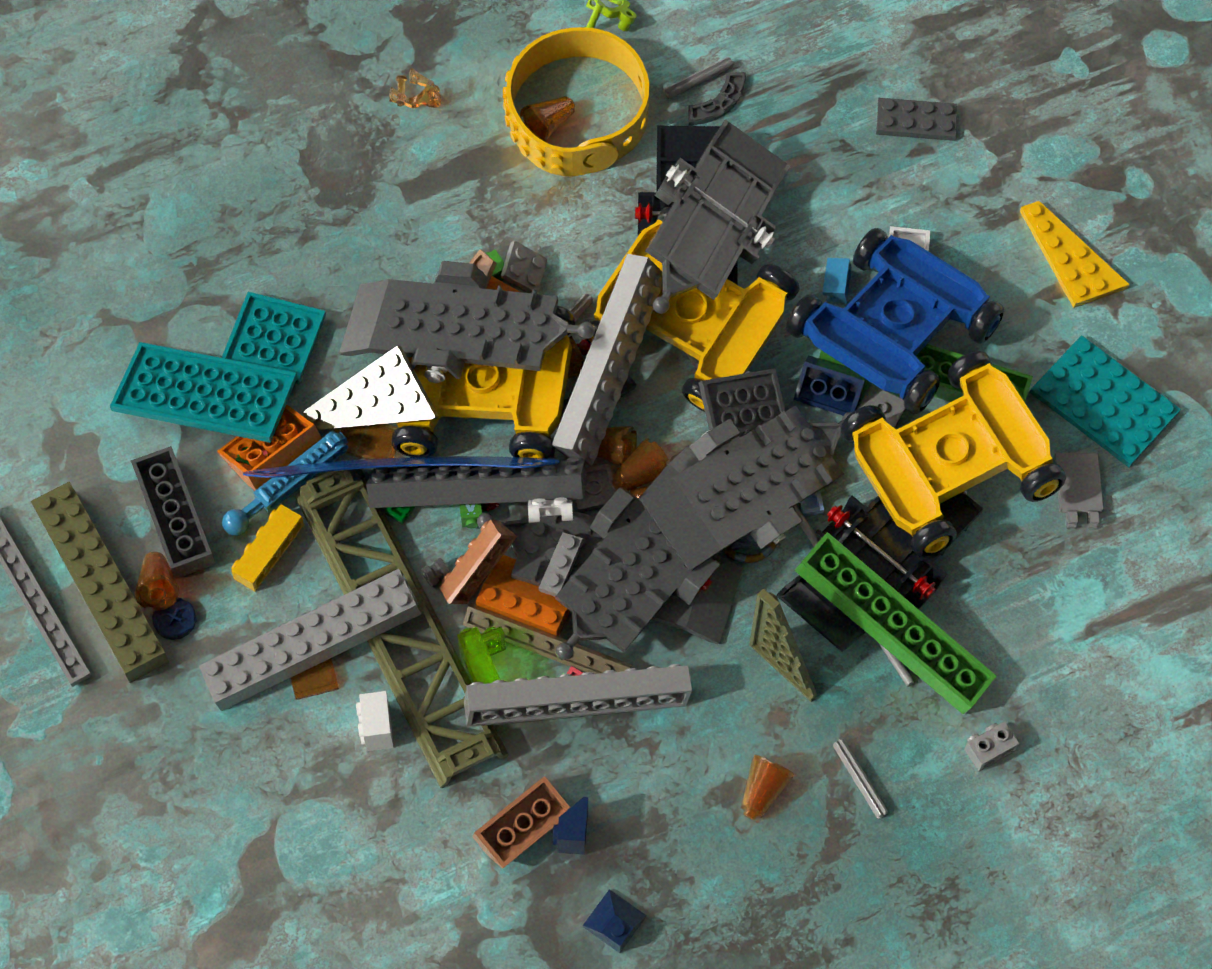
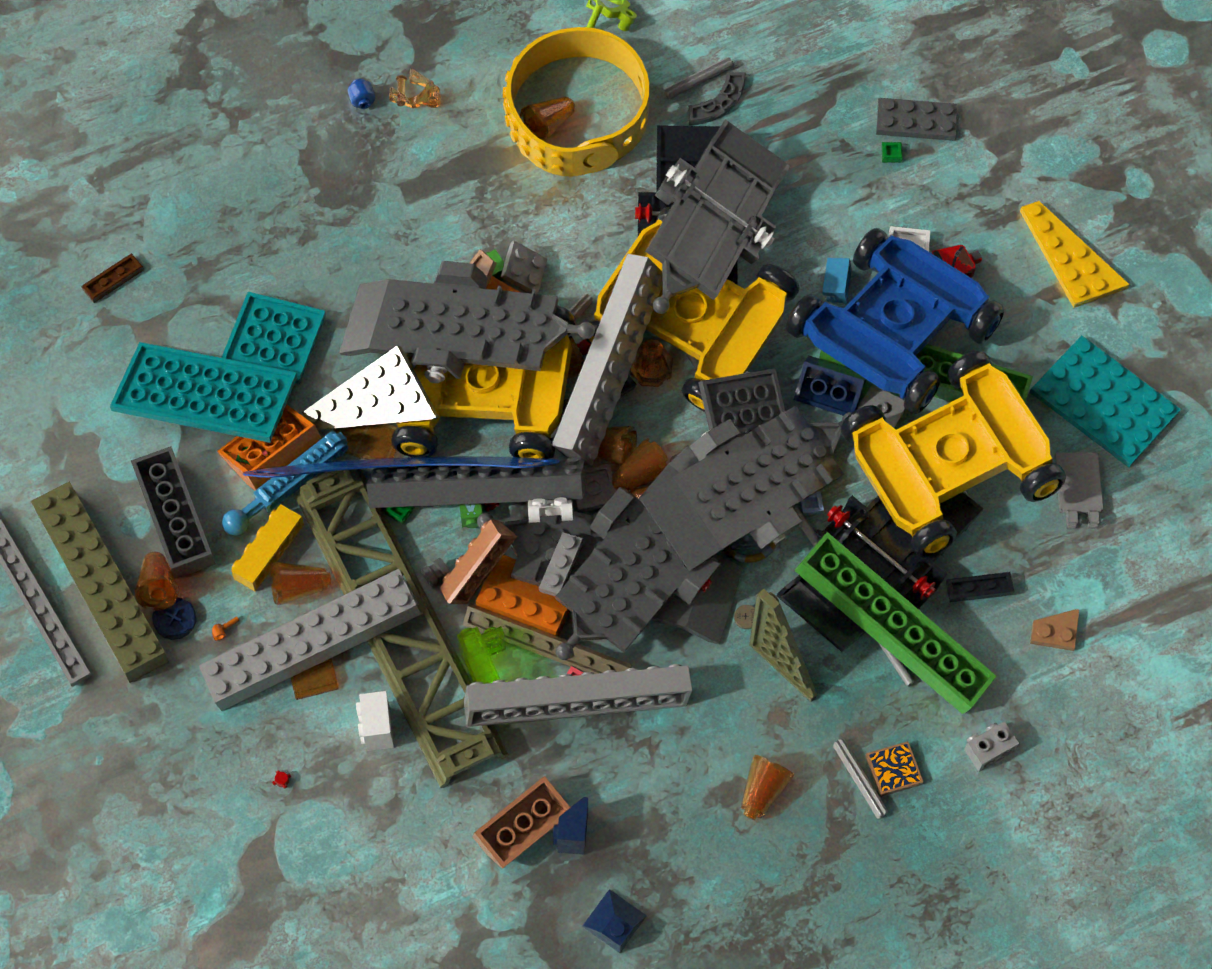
none -> reddish brown tile [81,253,144,303]
none -> orange hand [212,616,239,641]
none -> clear orange cone [270,562,331,605]
none -> red piece [272,770,291,789]
none -> blue head [348,79,375,109]
none -> clear orange cone [630,339,673,387]
none -> dark tan piece [734,605,755,629]
none -> tile [865,741,923,797]
none -> green tile [881,142,903,163]
none -> red torso [932,245,982,278]
none -> black plate [946,572,1015,602]
none -> medium nougat wing [1030,609,1079,651]

